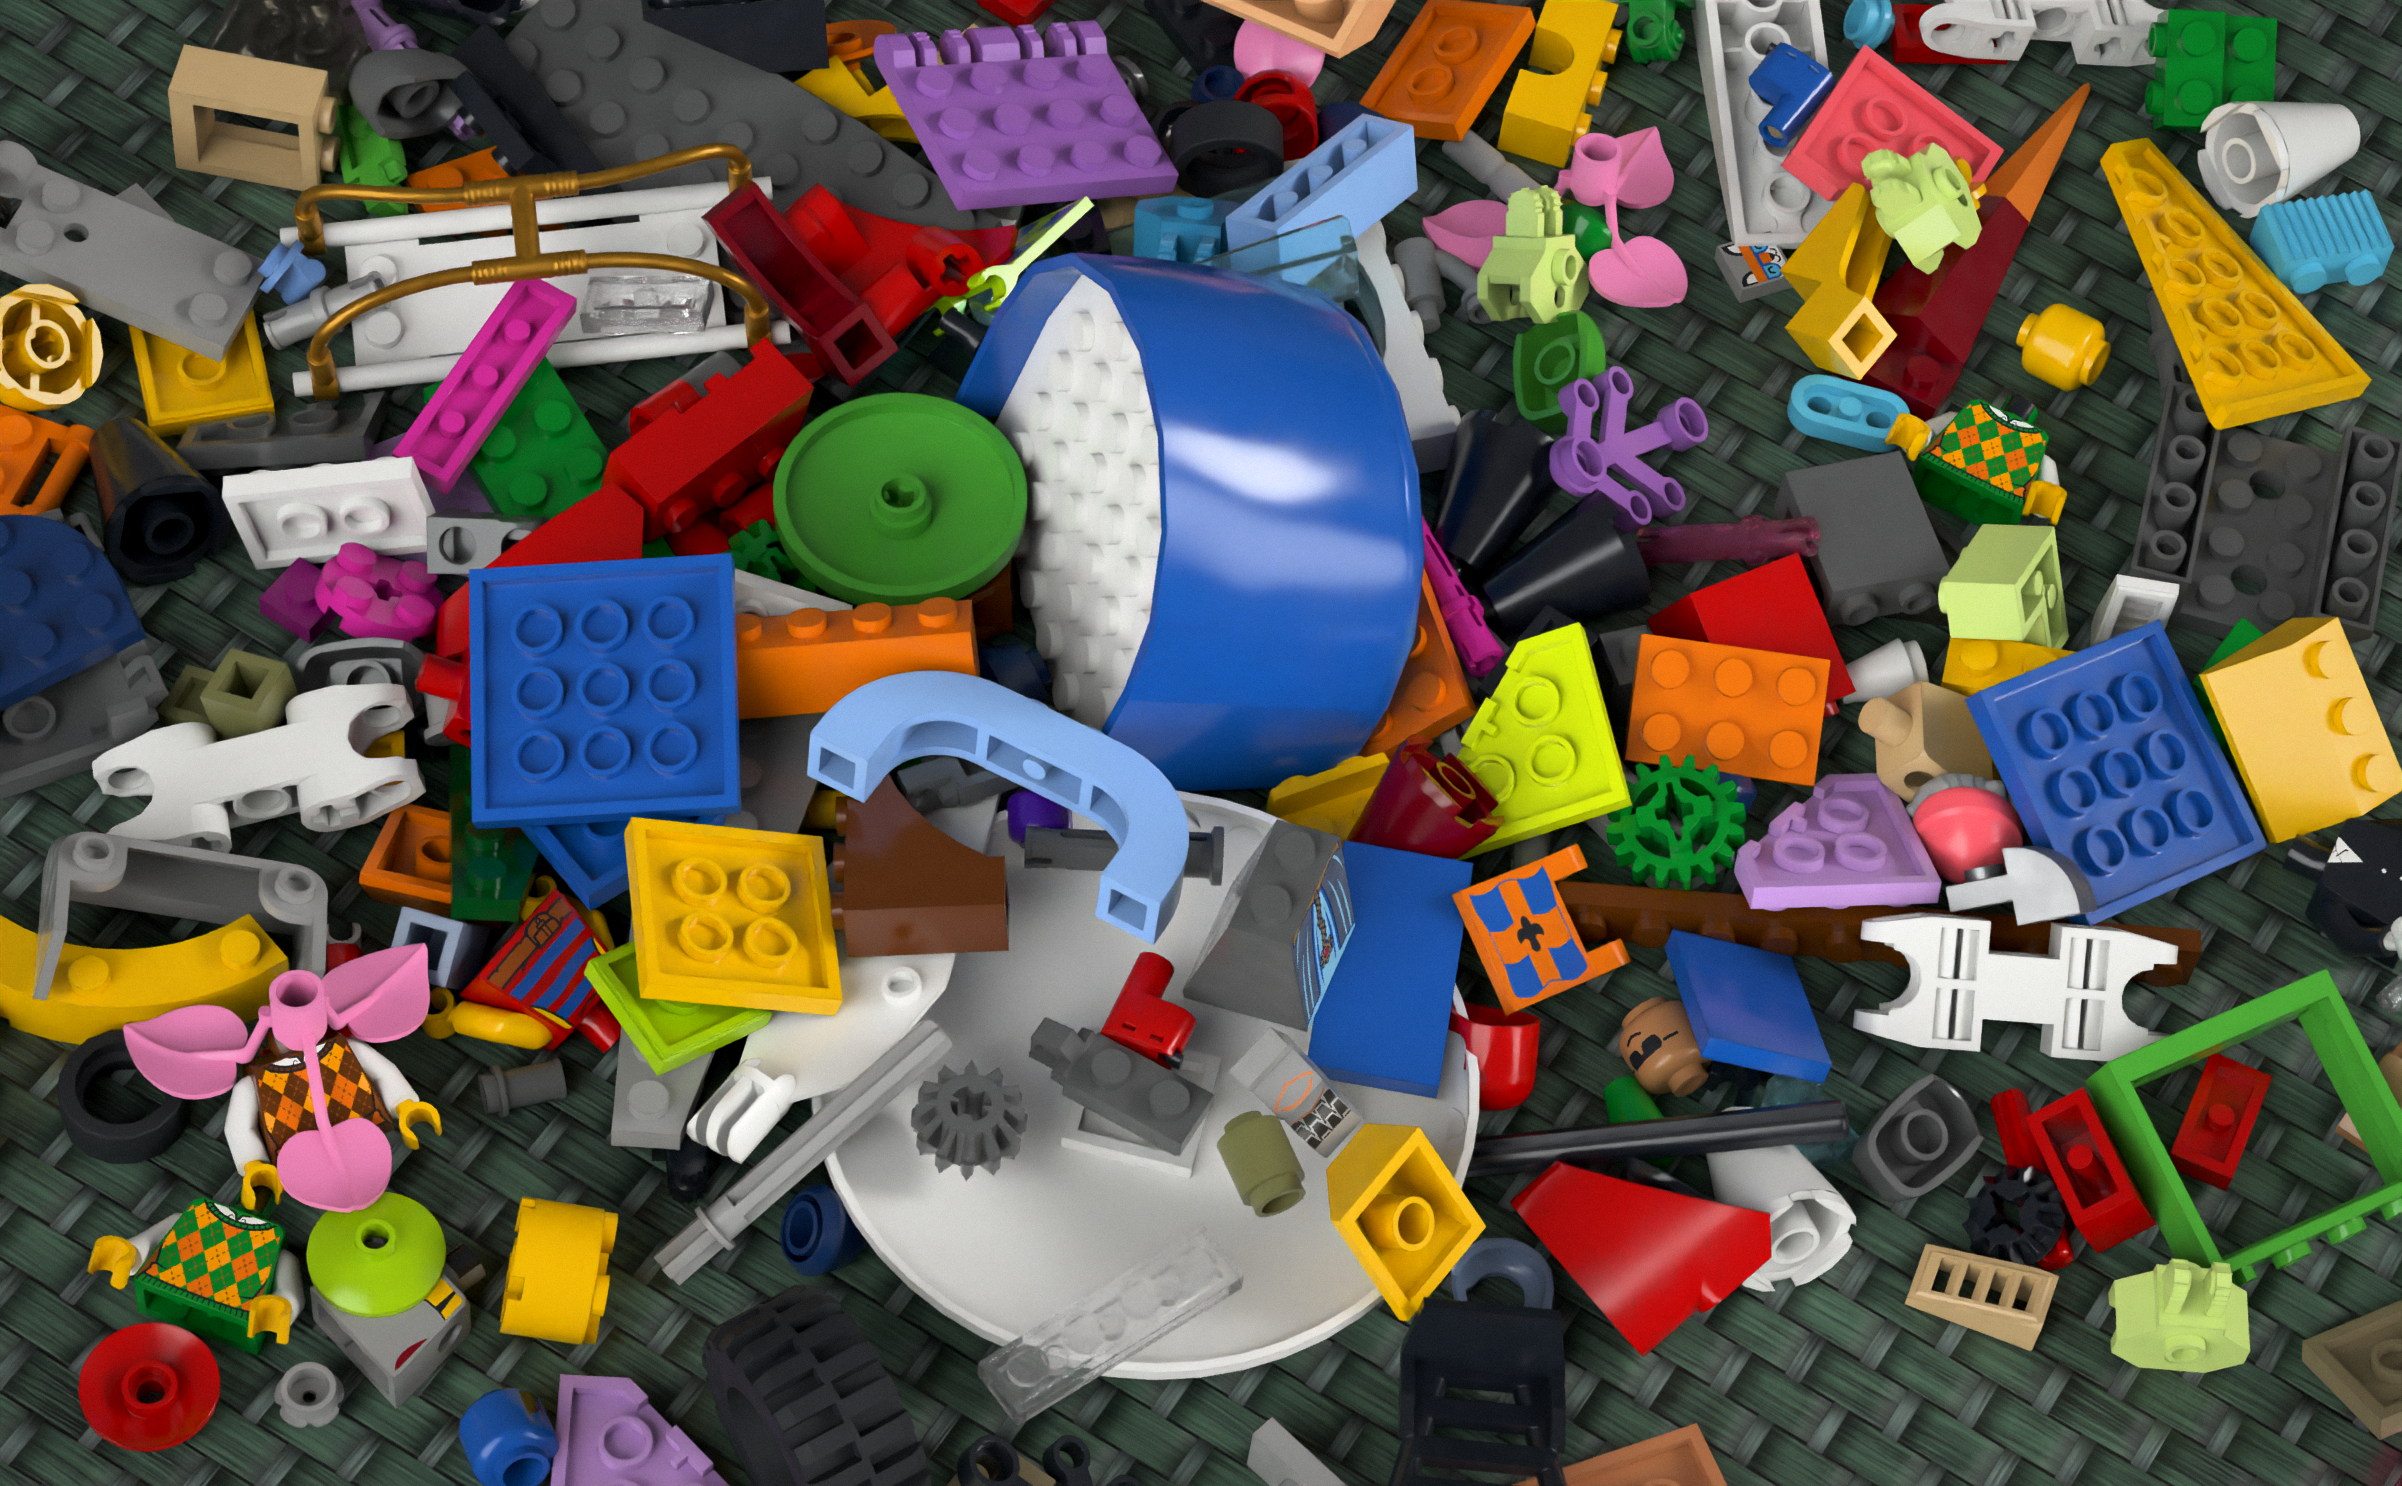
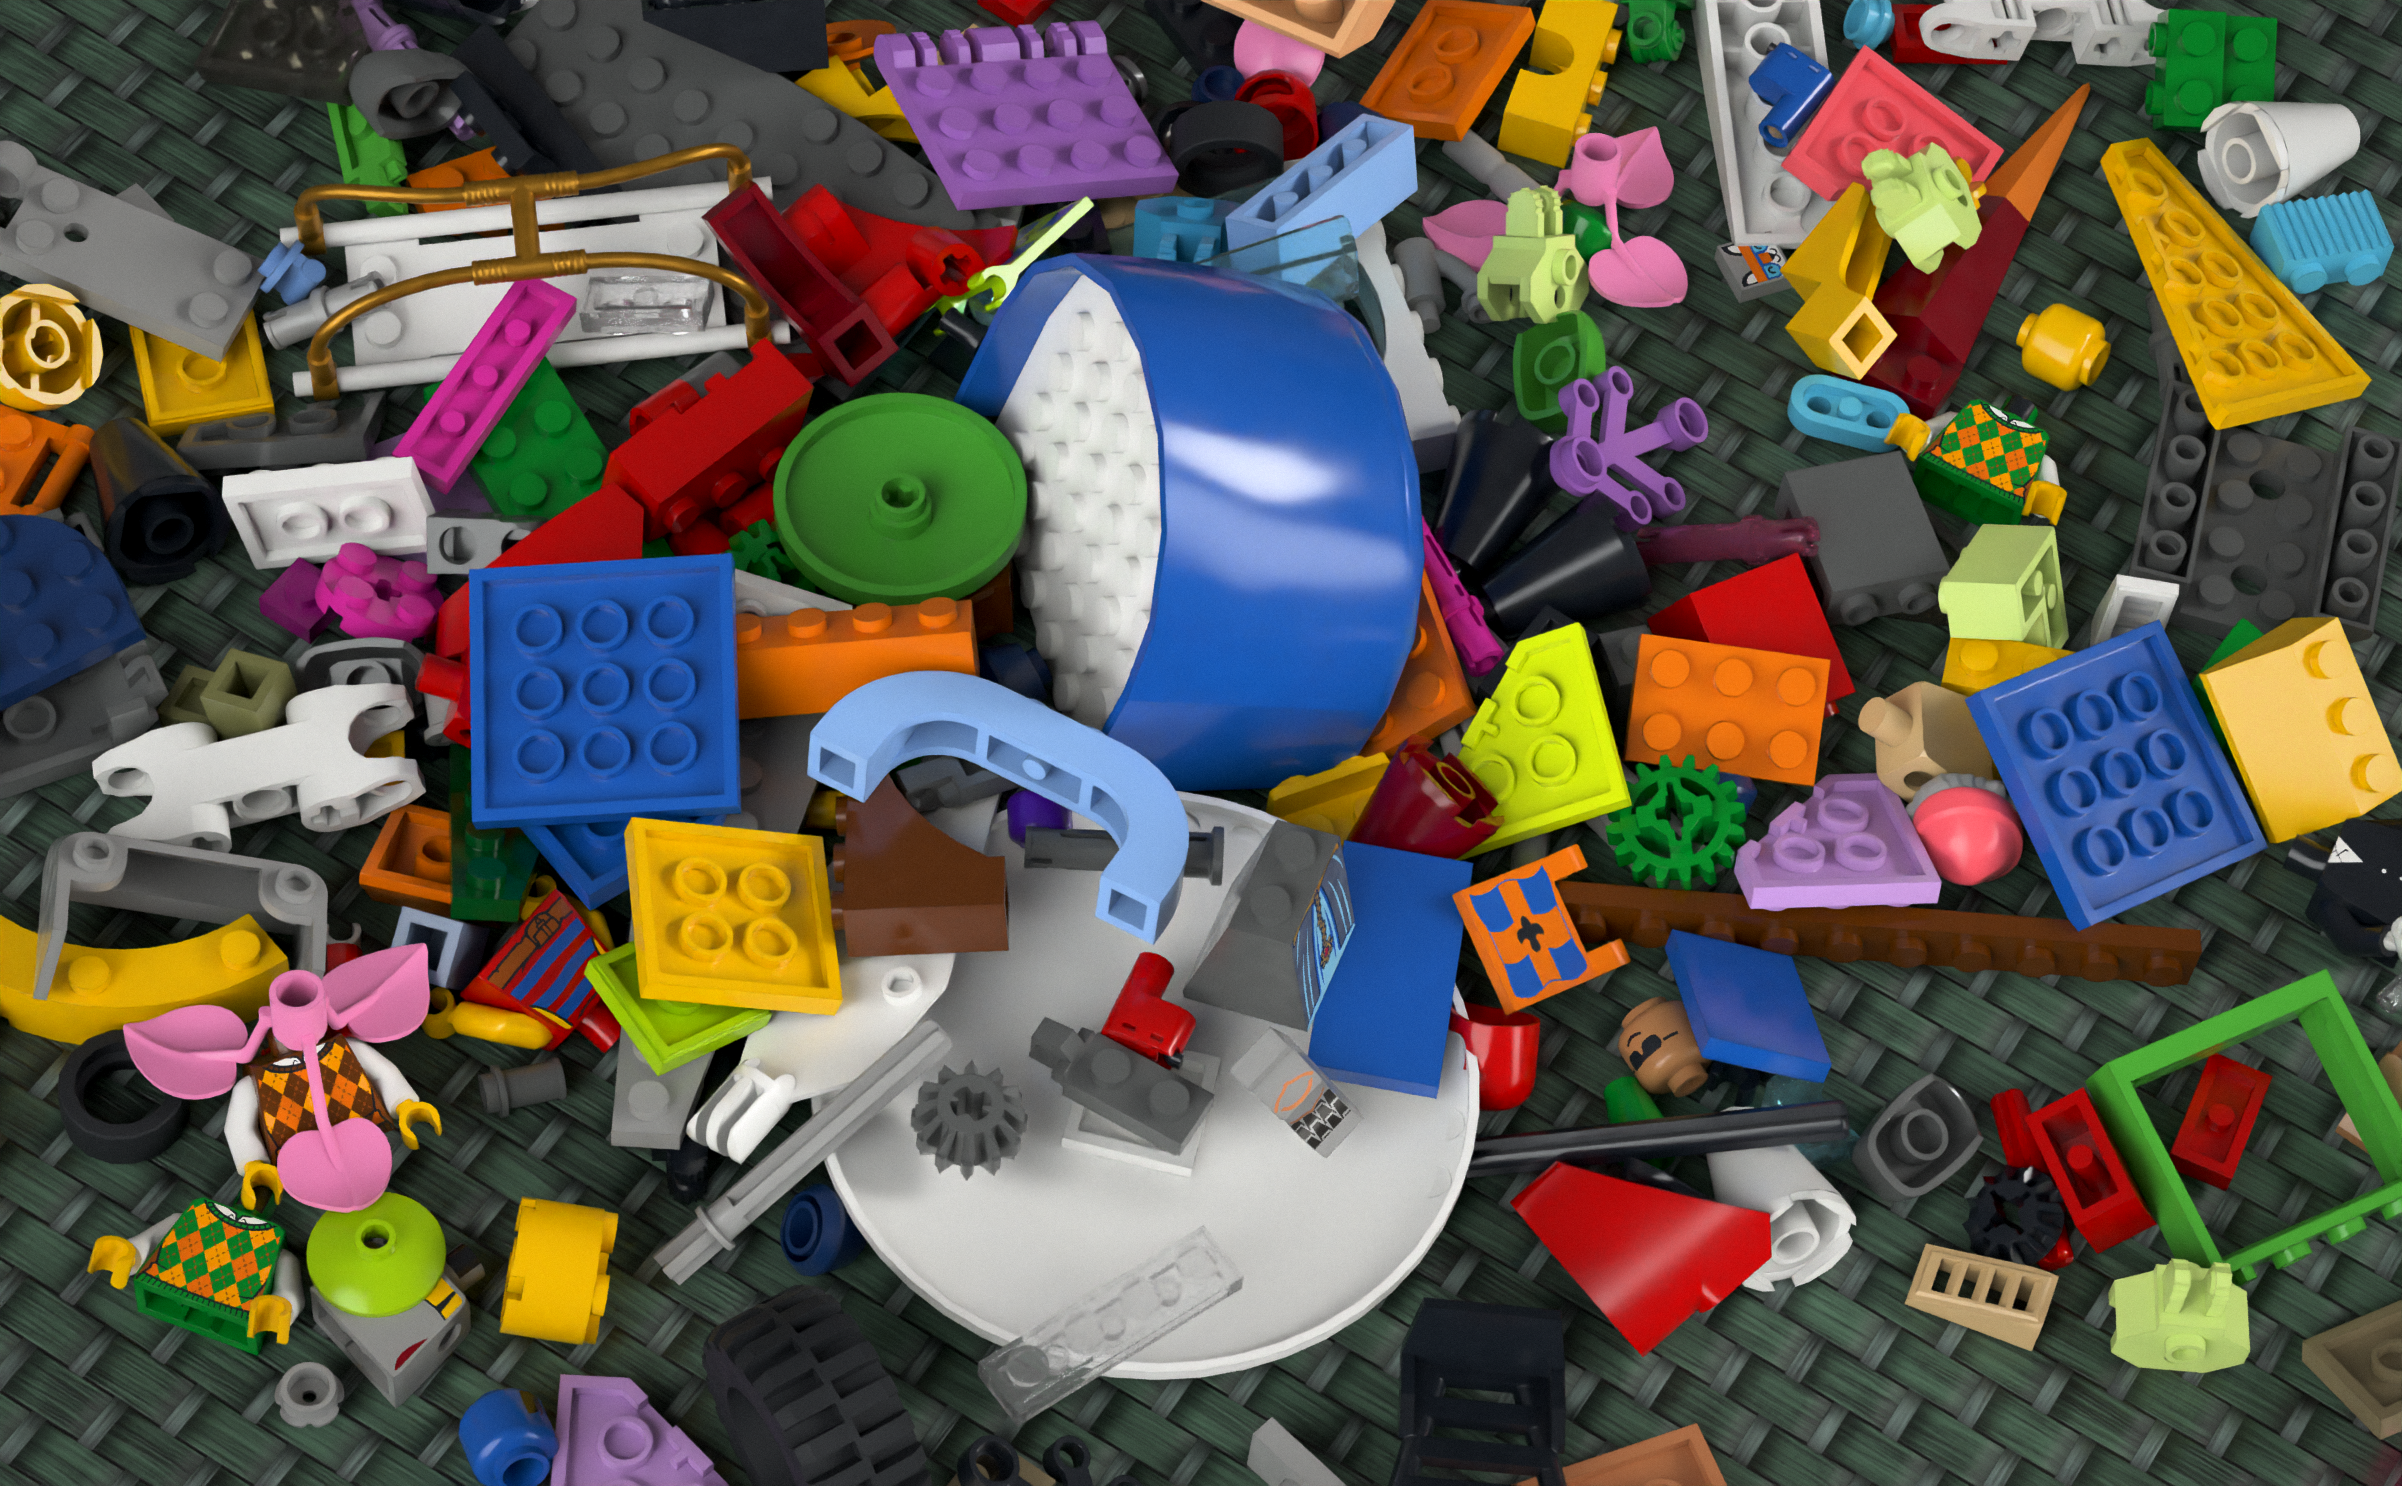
red dish [78,1322,221,1452] -> none
tan window [168,44,341,191] -> none
olive brick [1217,1111,1306,1217] -> none
yellow slope [1326,1123,1486,1321] -> none
sand blue piece [1450,1238,1554,1309] -> none
white cone [1839,638,1929,705] -> none
white piece [1853,912,2178,1062] -> none
brick [1946,846,2097,926] -> none

